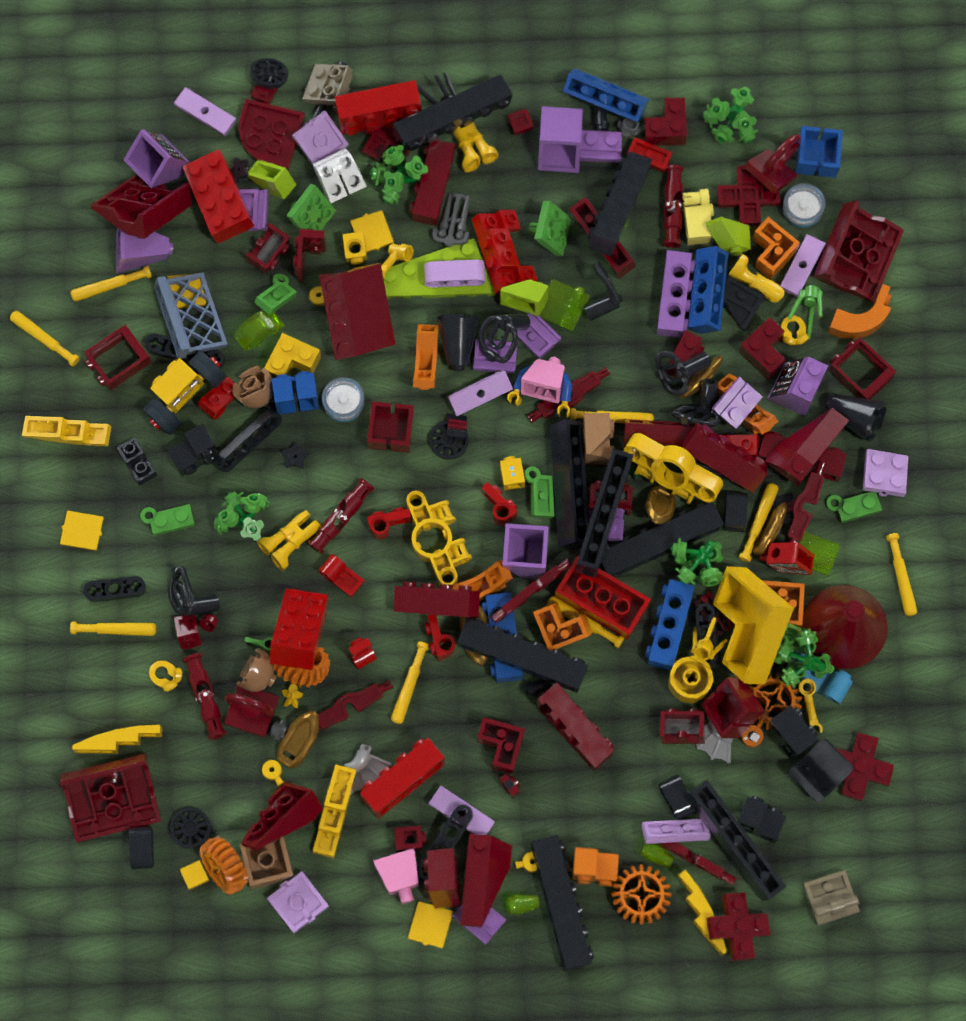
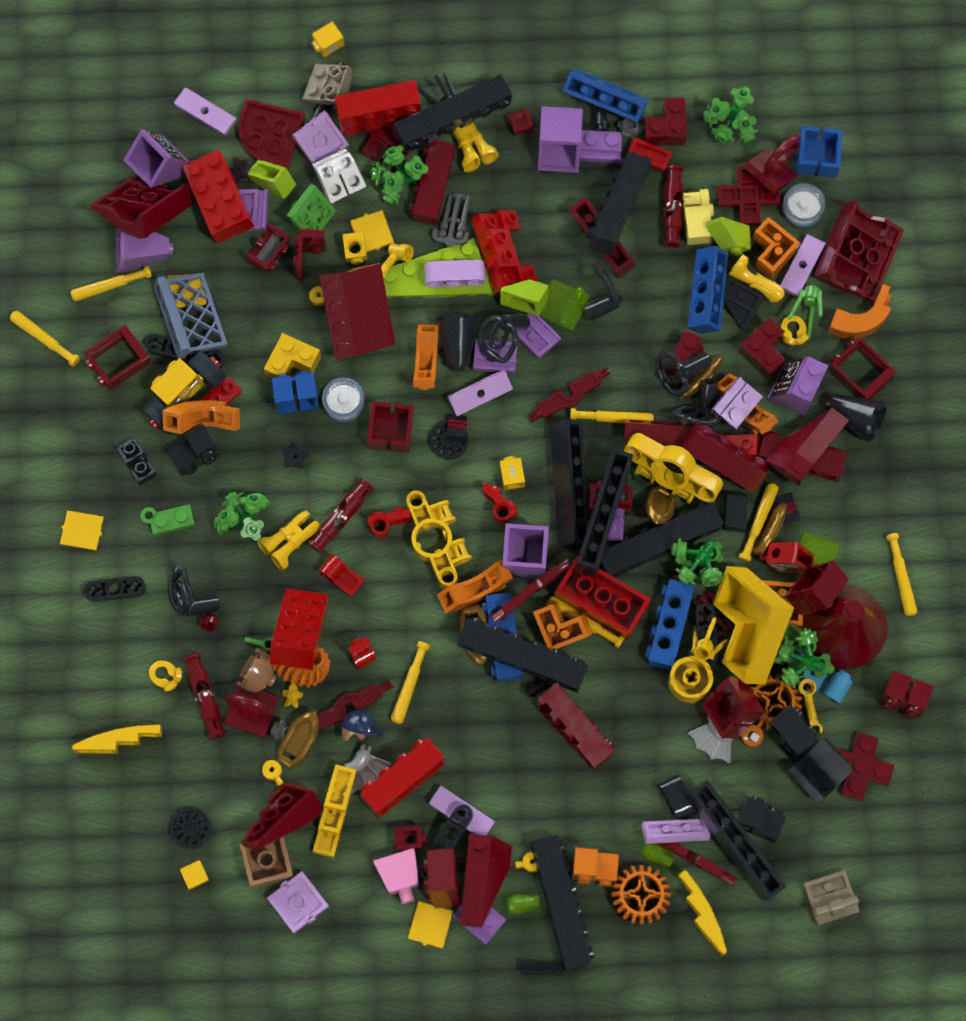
yellow slope [22,416,111,447] -> none
dark red piece [60,753,161,842] -> none
yellow piece [70,621,156,636] -> none
black beam [129,827,154,869] -> none
dark red bracket [174,615,202,650] -> none
orange gear [200,836,248,894] -> none
black beam [214,409,282,472] -> none
medium nougat cylinder [232,366,274,409] -> none
clear neon green brick [233,310,285,351] -> none
black wheel [250,58,288,89] -> none
dark red plate [251,81,278,104] -> none
bright green hinge [254,273,297,315] -> none
dark red brick [394,582,480,617] -> none
red plate [425,615,455,661] -> none
dark red brick [477,717,525,775] -> none
dark red plate [499,773,520,799] -> none
bright pink torso [507,357,572,418] -> none
bright green hinge [524,466,554,519] -> none
bright green plate [529,201,572,256] -> none
medium nougat slope [583,413,614,466] -> none
medium lavender brick [657,250,695,338] -> none
dark red window [660,709,705,744] -> none
dark red plate [706,893,771,961] -> none
dark red piece [787,460,827,543] -> none
bright green hinge [826,492,882,523] -> none
lavender plate [863,449,908,497] -> none
none -> orange arch [163,400,240,434]
none -> yellow brick [311,21,344,57]
none -> dark blue piece [341,710,383,741]
none -> black axle [520,962,563,976]
none -> dark red piece [785,560,849,615]
none -> dark red piece [879,670,934,719]

